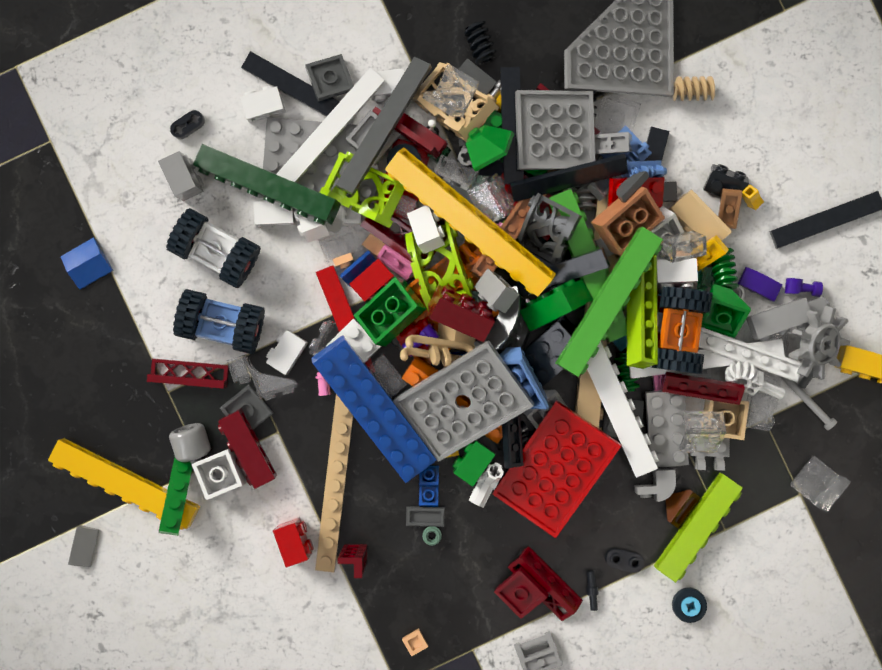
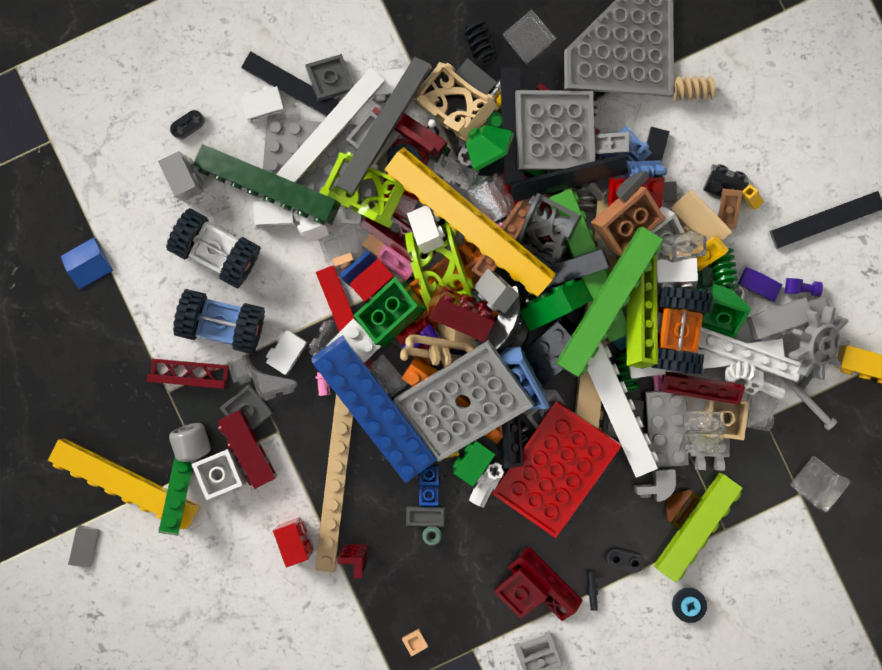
clear bracket [422,65,479,117] -> none
none -> clear tile [502,9,556,64]

